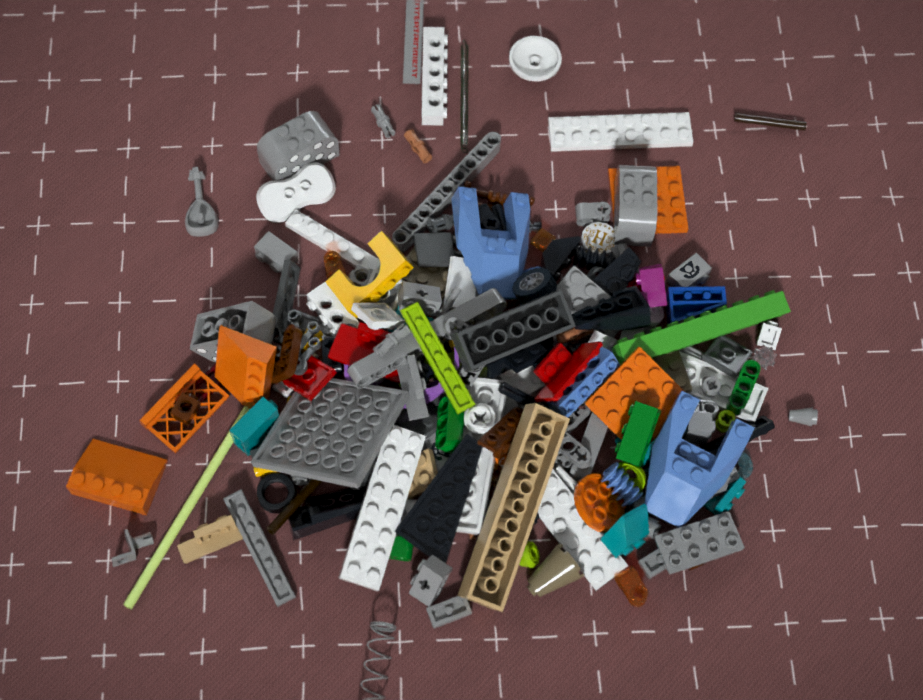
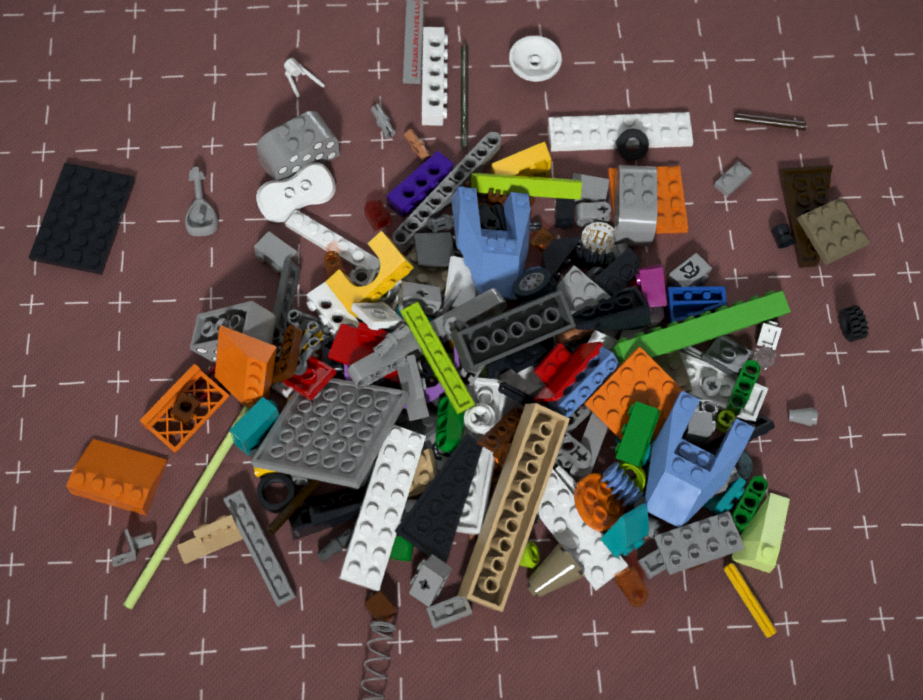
none -> black plate [29,163,136,275]
none -> white plant [284,58,325,98]
none -> dark grey pin [316,528,353,563]
none -> clear red brick [364,200,391,231]
none -> reddish brown brick [364,591,396,627]
none -> dark purple brick [387,151,454,218]
none -> lime tile [471,173,582,200]
none -> yellow wedge [491,141,551,178]
none -> black brick [555,198,575,228]
none -> light grey brick [572,173,609,207]
none -> black tyre [616,128,649,161]
none -> light grey plate [714,161,752,197]
none -> yellow axle [724,563,777,638]
none -> green beam [731,476,768,532]
none -> yellowish green wedge [731,493,790,573]
none -> black wheel [771,223,795,249]
none -> dark brown wing [779,165,833,268]
none -> dark tan plate [797,197,870,266]
none -> black tyre [838,305,869,342]

